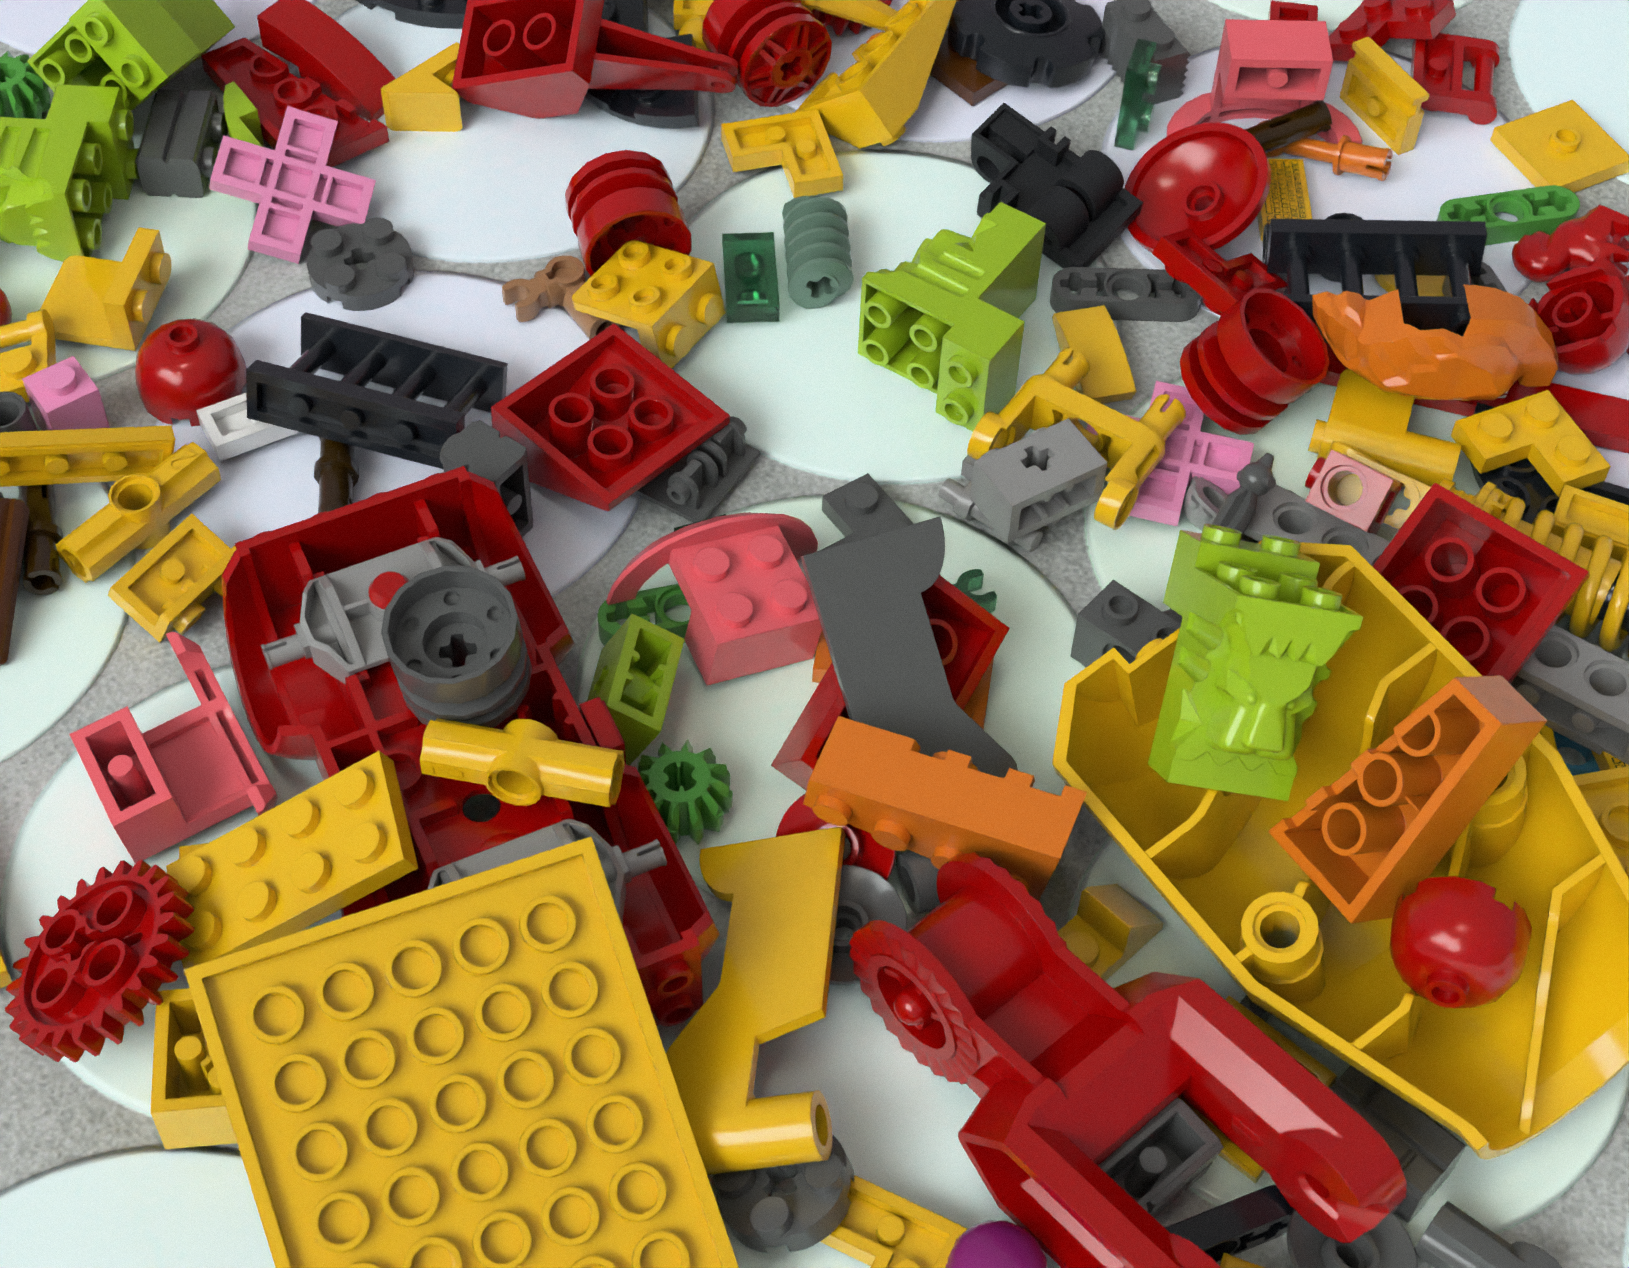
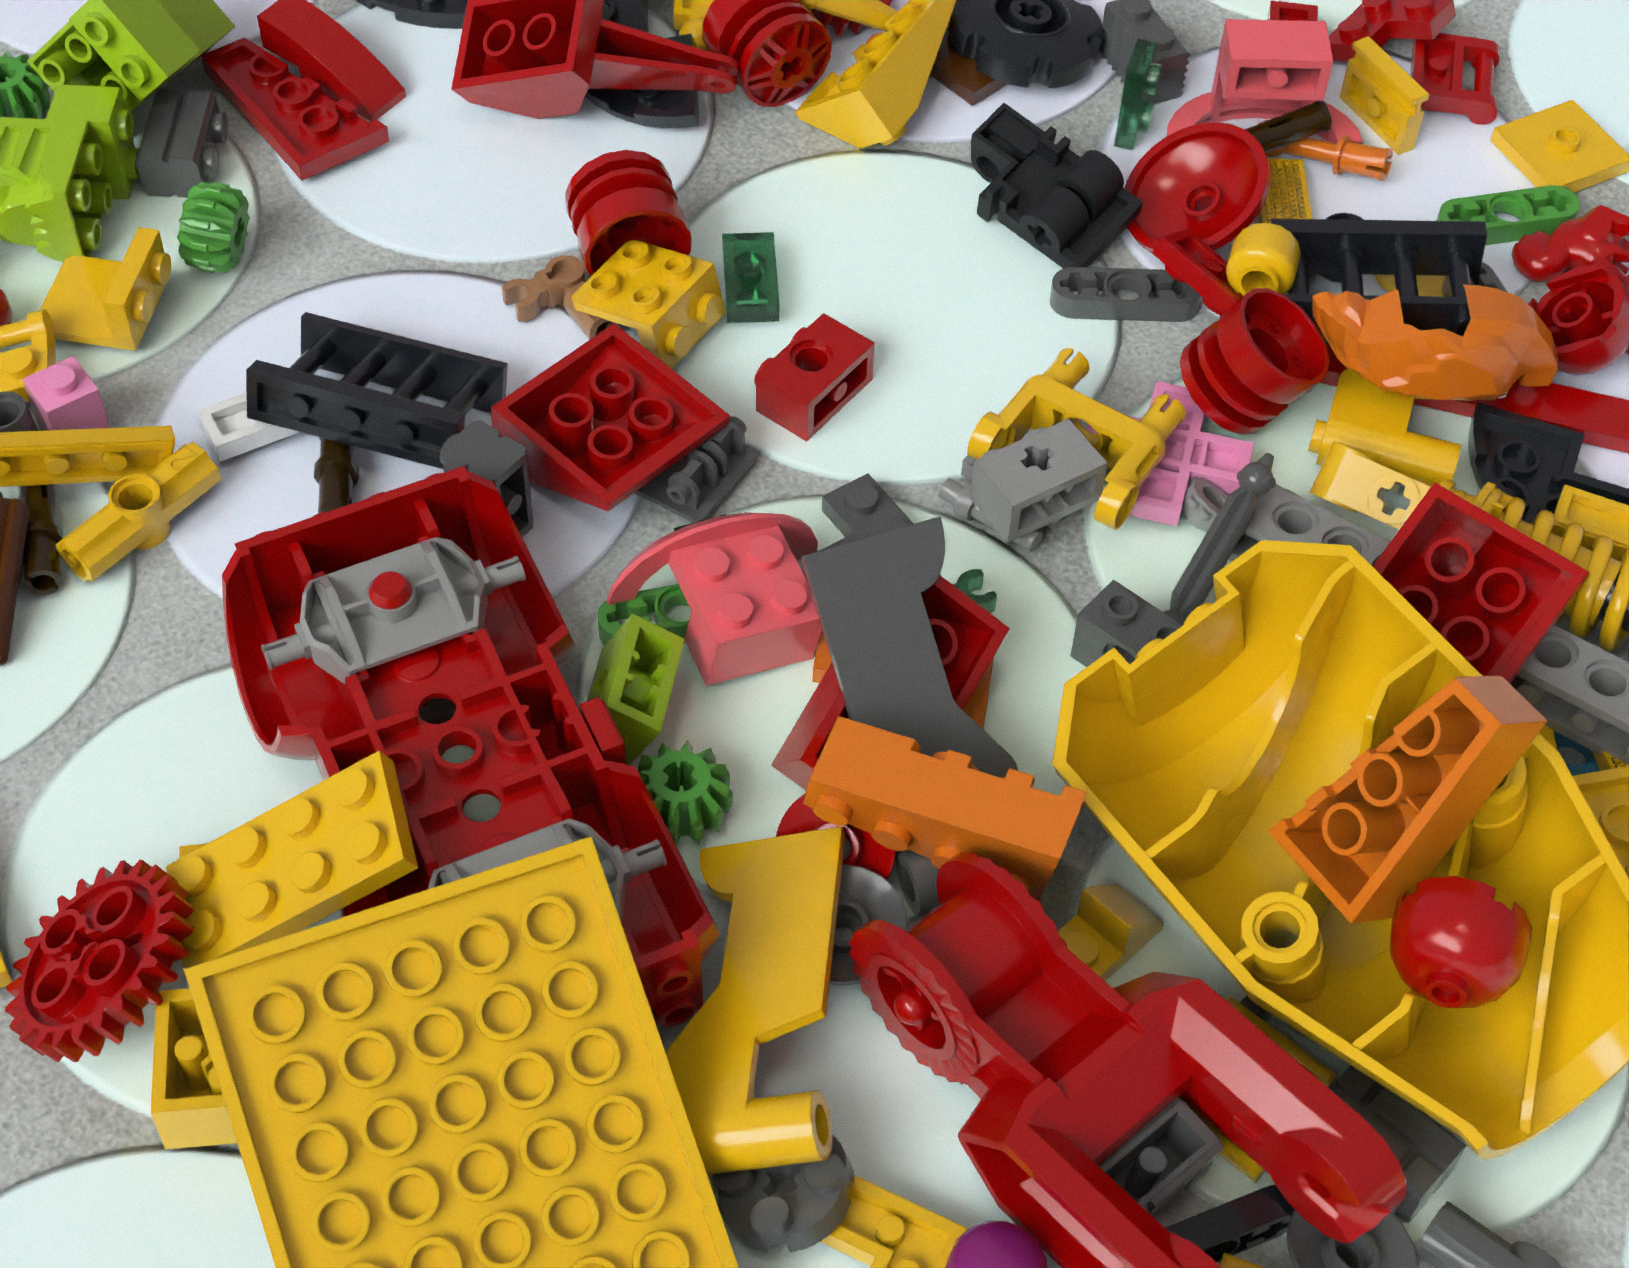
coral piece [69,631,278,864] -> none
yellow bracket [107,513,240,643] -> none
red cylinder [135,318,247,426] -> none
bright pink plate [209,106,376,264] -> none
lime slope [223,82,265,147] -> none
dark grey plate [307,217,414,311] -> none
yellow slope [381,42,463,132] -> none
dark grey wheel [381,565,532,728] -> none
yellow piece [419,718,625,807] -> none
yellow plate [721,109,843,198] -> none
sand green piece [782,196,854,309] -> none
lime brick [858,201,1046,432] -> none
yellow slope [1052,305,1137,404] -> none
lime brick [1148,524,1363,801] -> none
brick [1305,449,1404,535] -> none
yellow plate [1450,390,1611,497] -> none
none -> bright green gear [176,182,250,273]
none -> red brick [754,313,875,442]
none -> yellow head [1226,222,1301,296]

